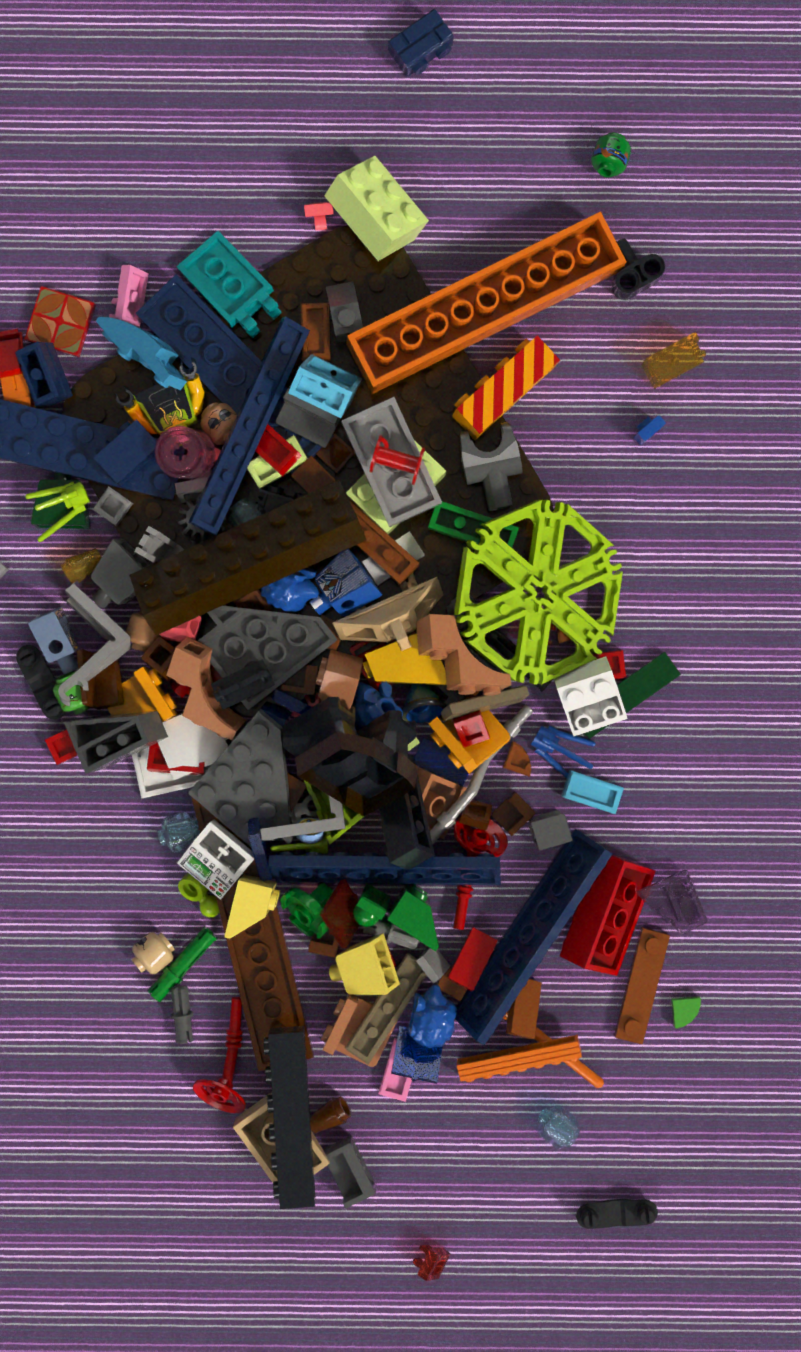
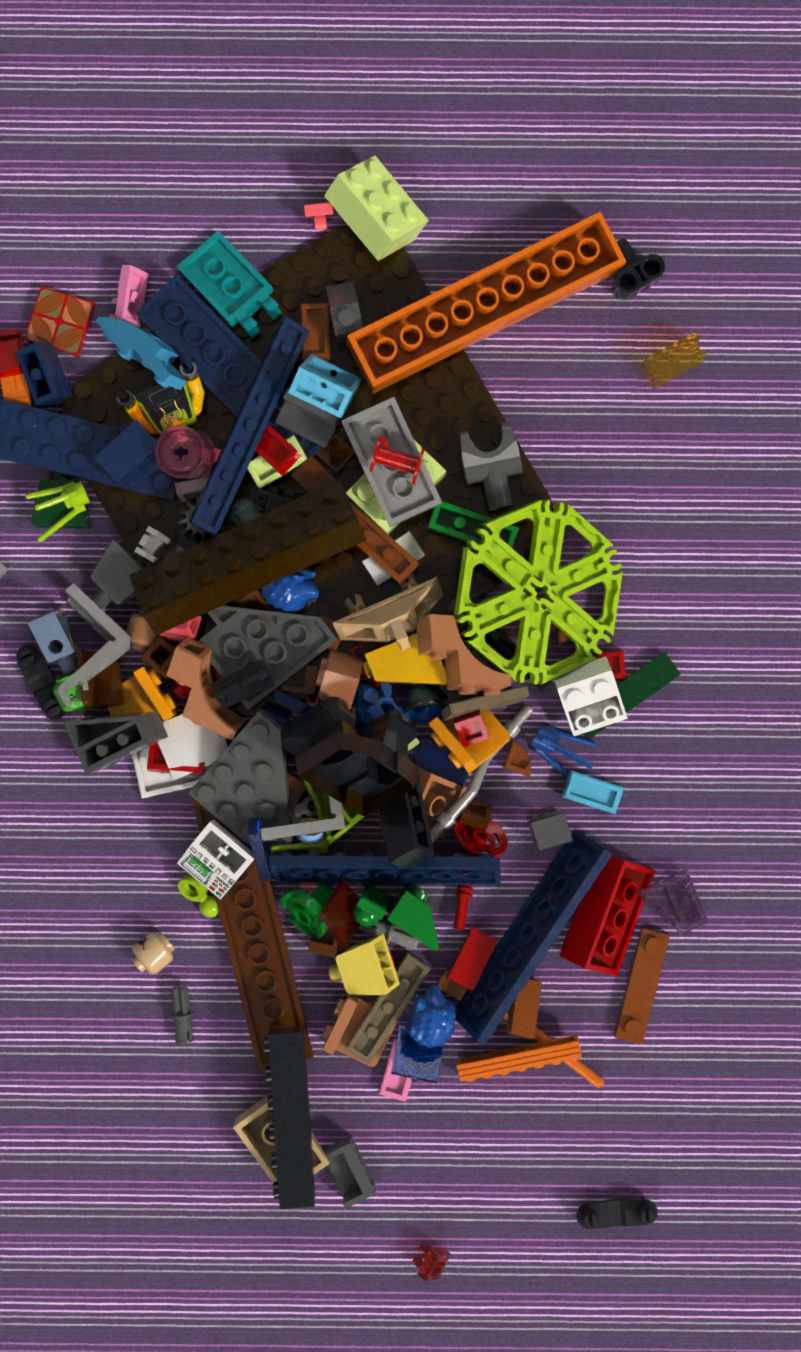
red plate [45,729,78,765] -> none
clear yellow cone [60,548,102,585] -> none
light grey tile [93,486,133,526] -> none
green pin [147,926,217,1002] -> none
clear light blue head [157,812,200,853] -> none
red dish [193,997,246,1113] -> none
medium nougat head [200,403,237,445] -> none
light yellow slope [225,874,280,939] -> none
blue torso [310,548,382,616] -> none
reddish brown cone [310,1096,351,1133] -> none
dark blue brick [388,9,454,77] -> none
light grey tile [416,947,450,983] -> none
brick [452,335,560,440] -> none
reddish brown panel [492,791,536,836] -> none
clear light blue head [537,1105,580,1149] -> none
green head [591,132,631,178] -> none
blue plate [633,415,666,446] -> none
bright green tile [671,996,701,1029] -> none

